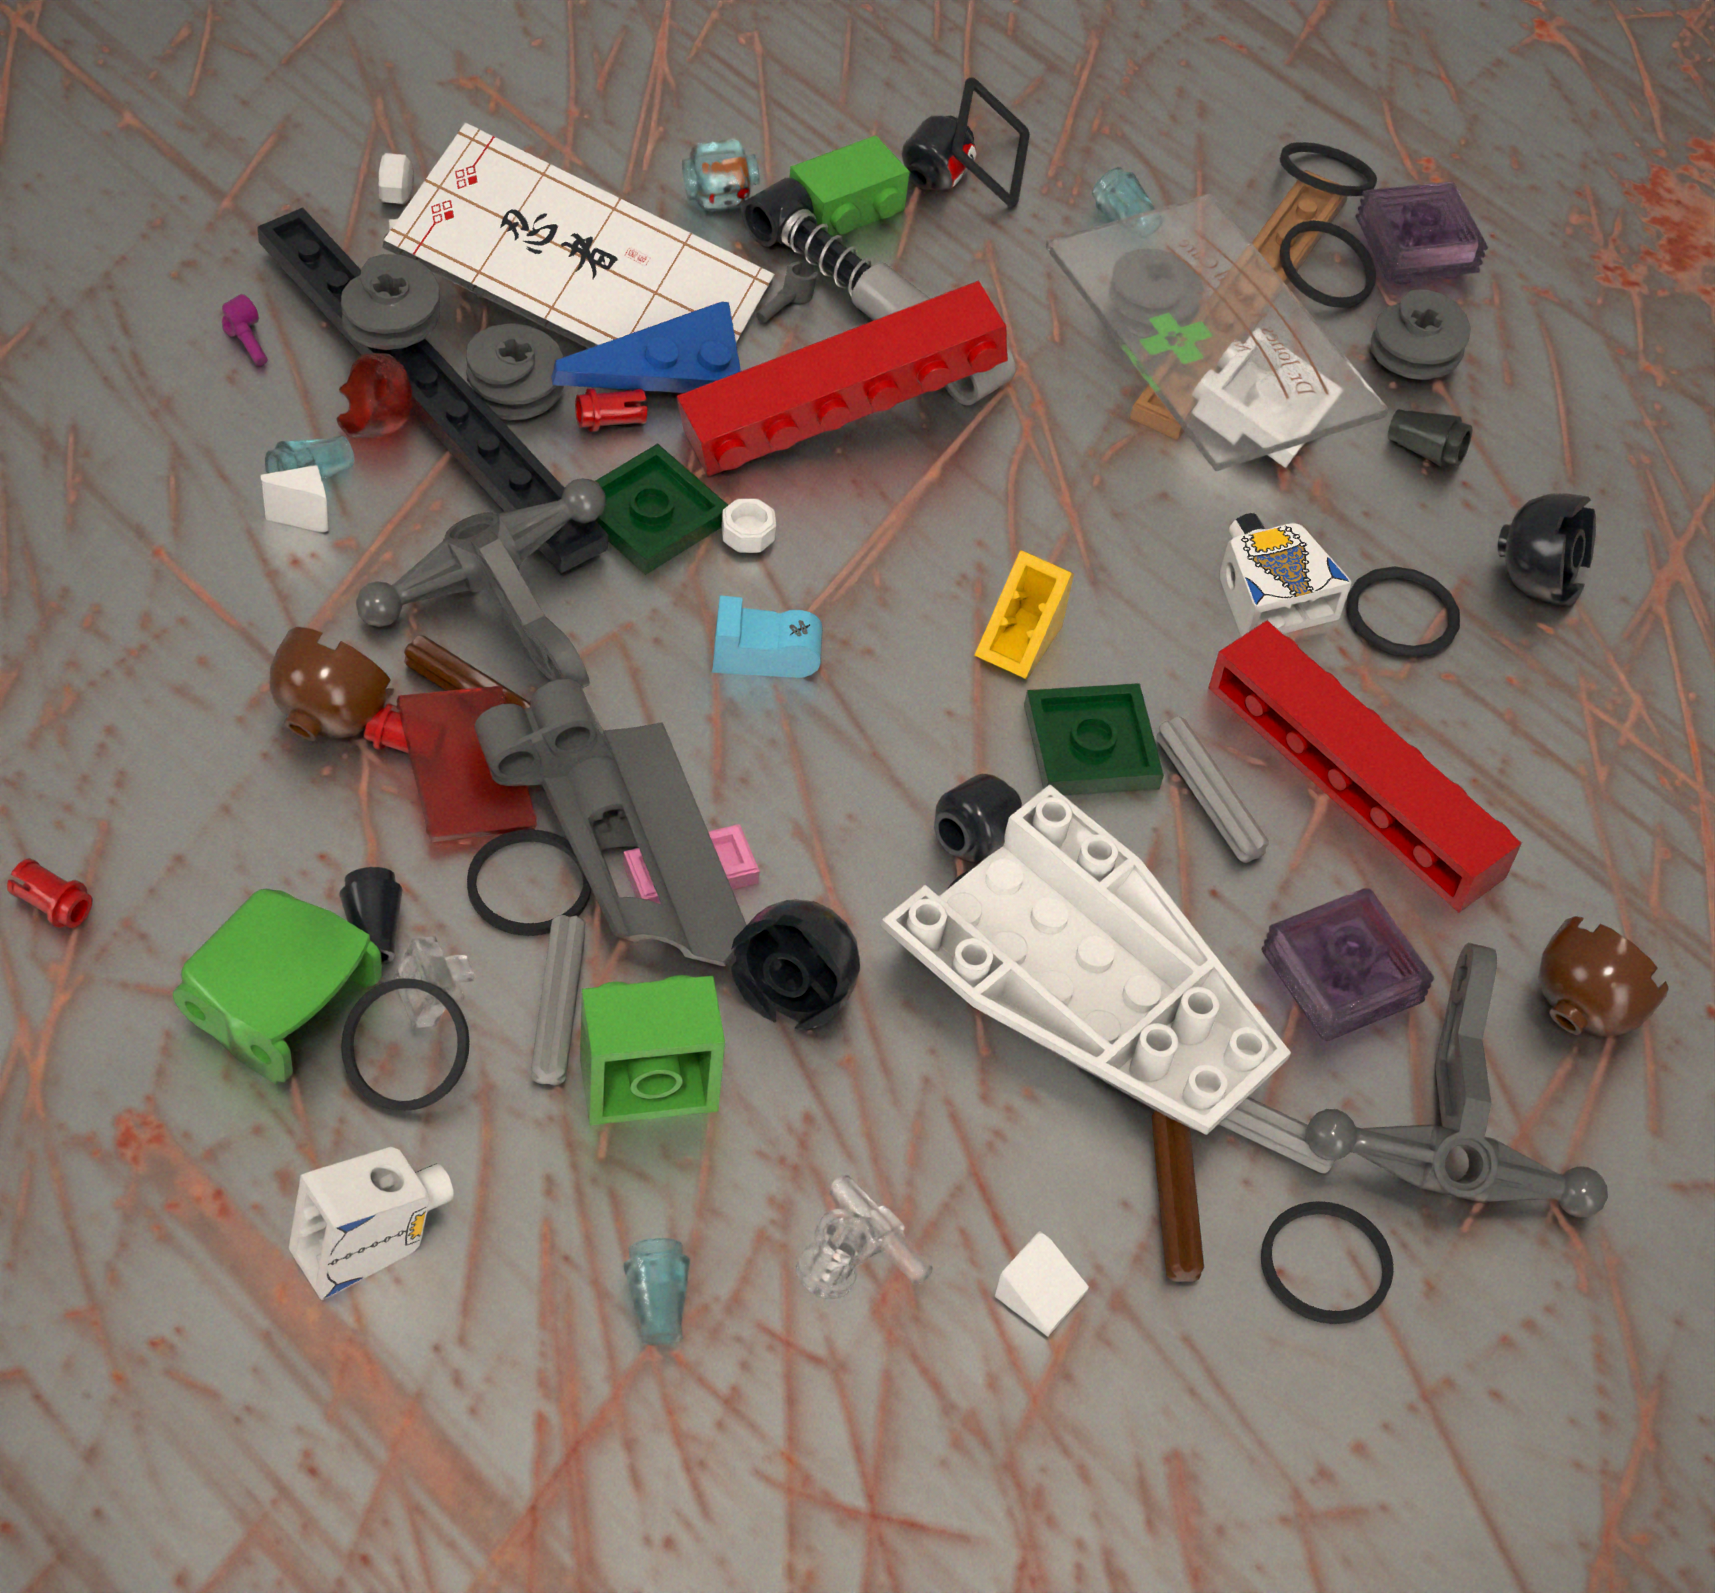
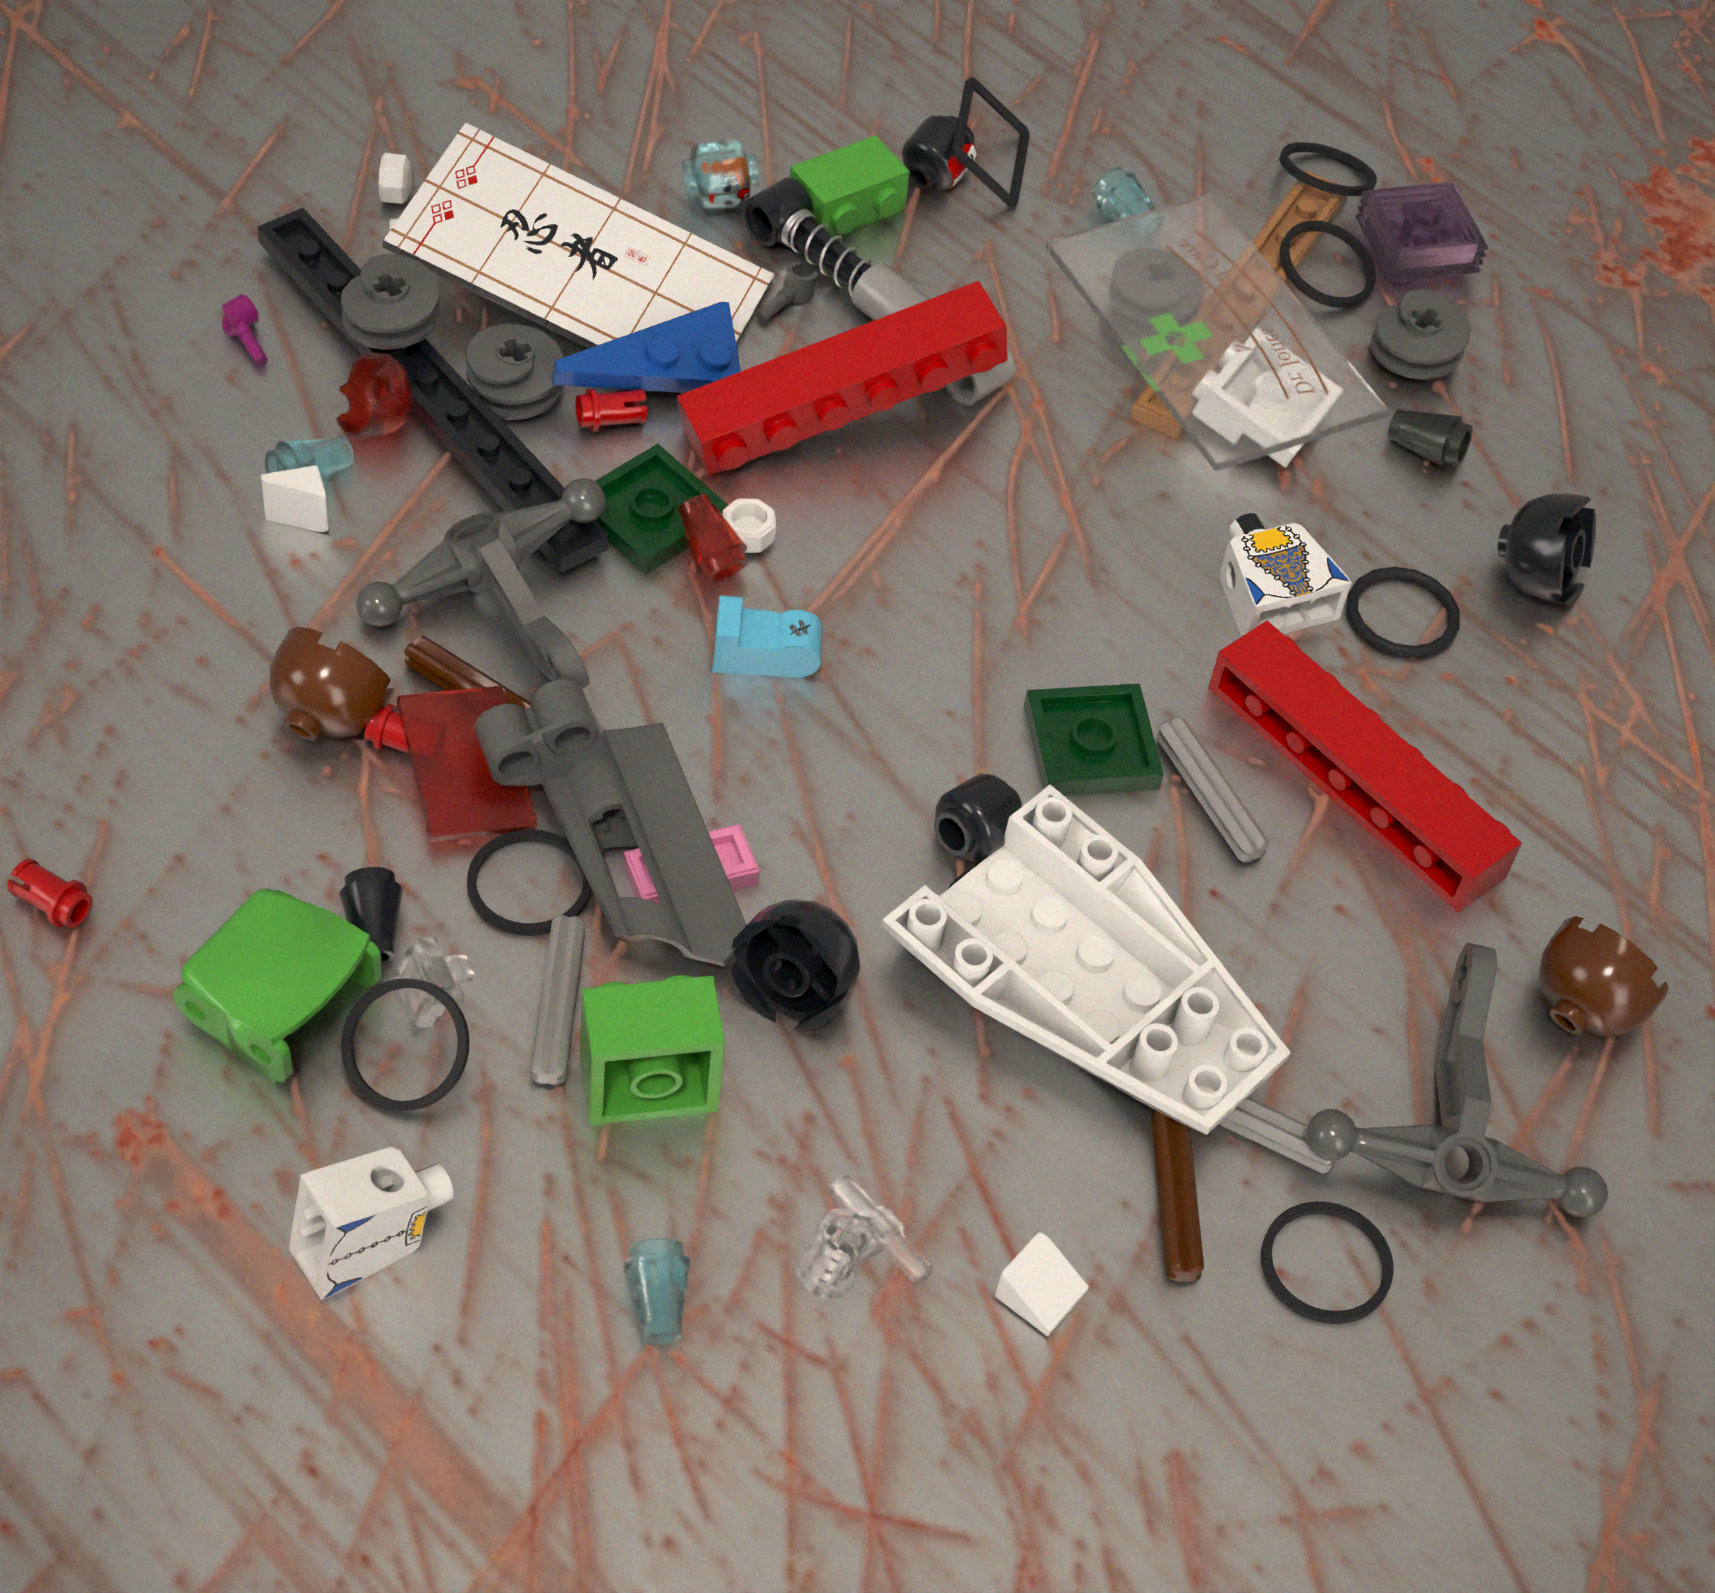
yellow slope [975,550,1074,679] -> none
clear purple brick [1261,888,1434,1041] -> none
none -> clear red cone [678,494,748,583]

